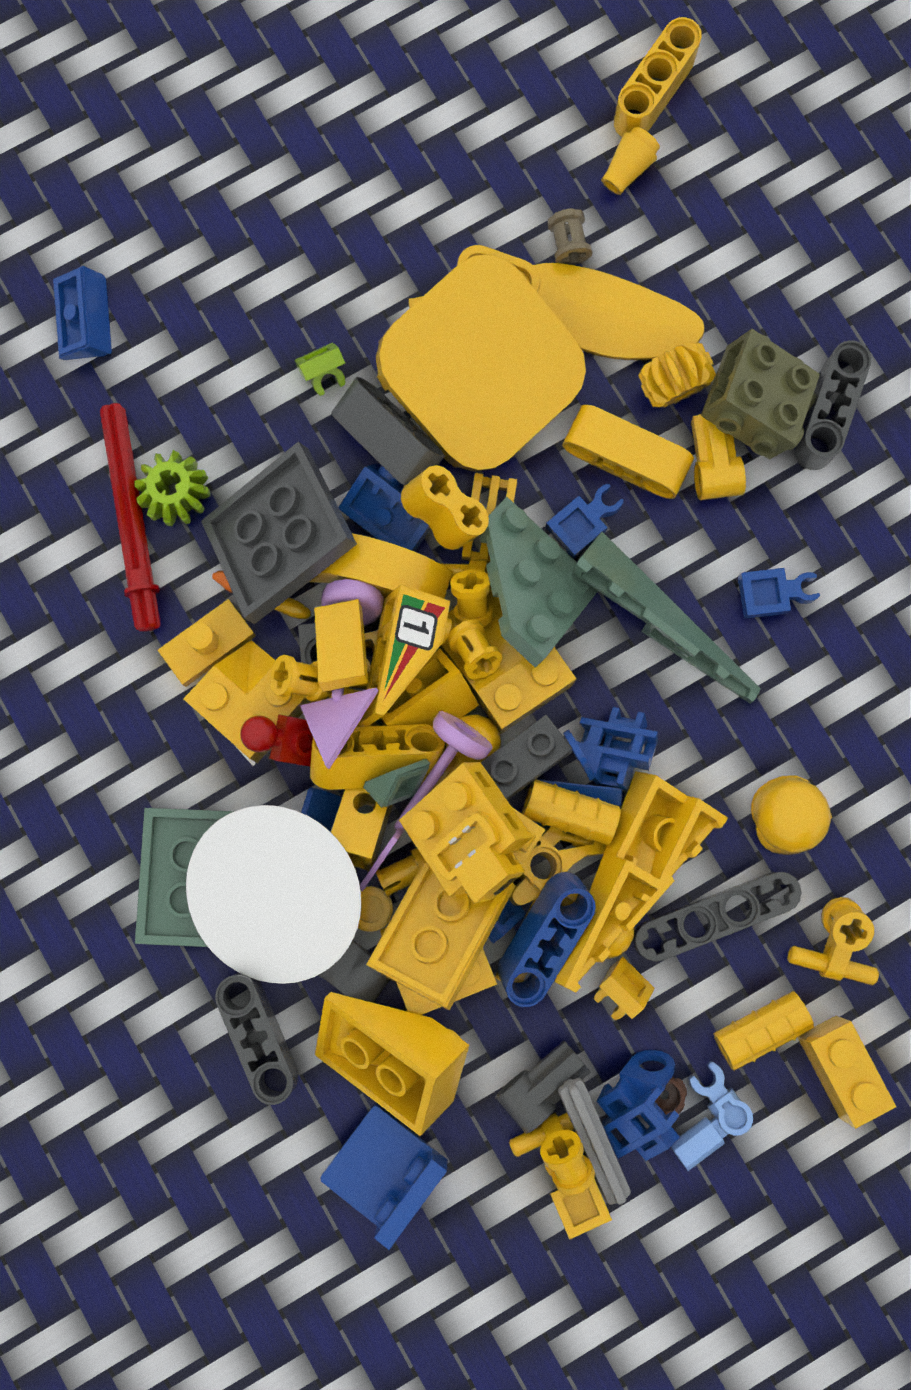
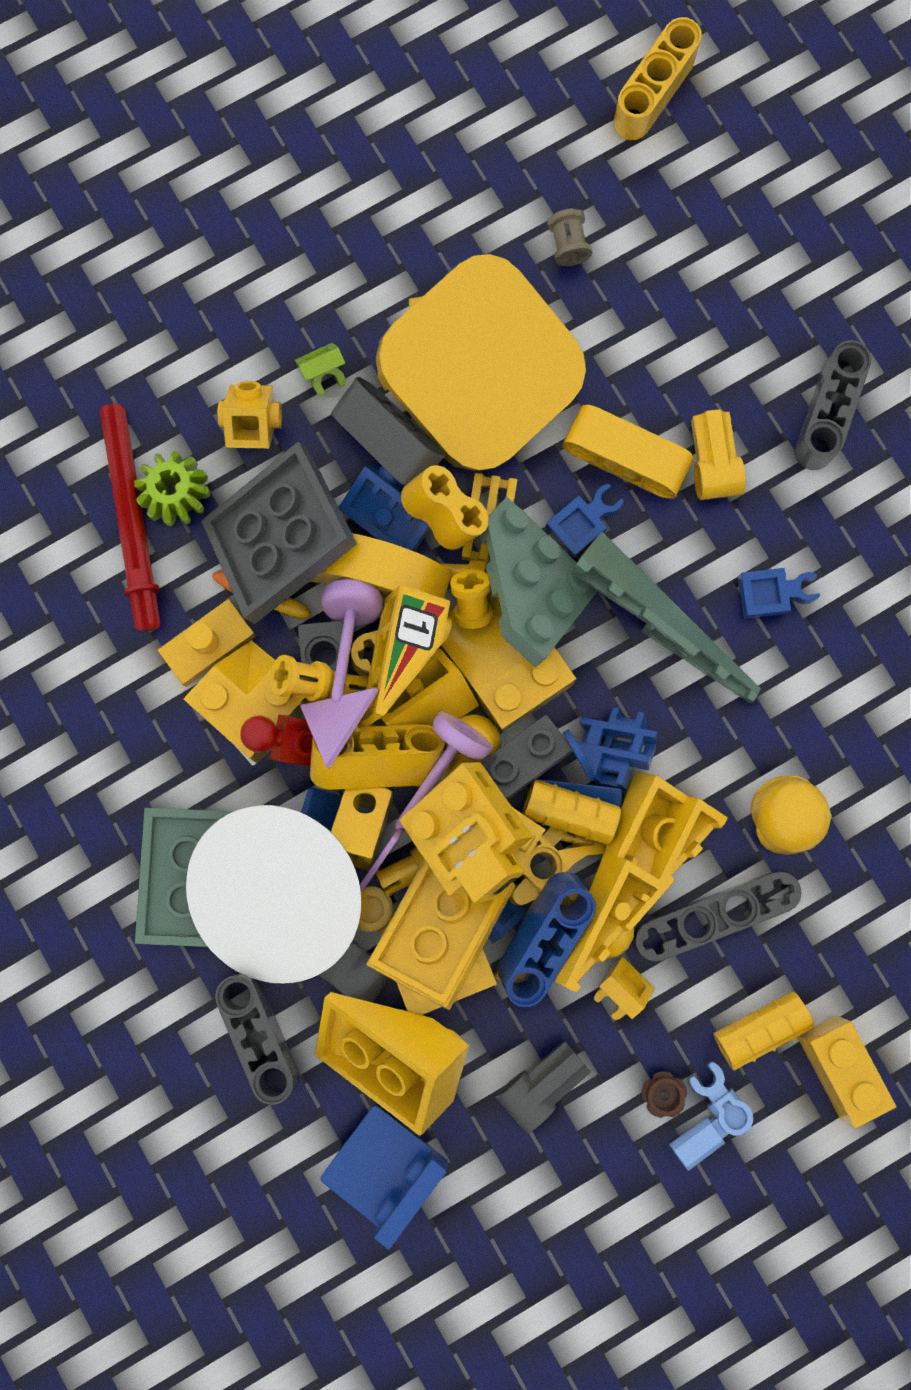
blue slope [53,266,112,360] -> none
yellow tile [314,599,368,692] -> none
sand green slope [364,759,430,808] -> none
yellow bush [447,619,503,680] -> none
yellow plant [457,245,704,360] -> none
yellow piece [509,1112,595,1195] -> none
yellow plate [544,1163,612,1240] -> none
light grey axle [558,1078,631,1205] -> none
blue piece [596,1050,680,1161] -> none
yellow cone [601,127,660,195] -> none
yellow gear [638,342,716,407] -> none
olive brick [701,329,820,460] -> none
yellow piece [787,897,879,985] -> none
none -> yellow brick [217,381,282,449]

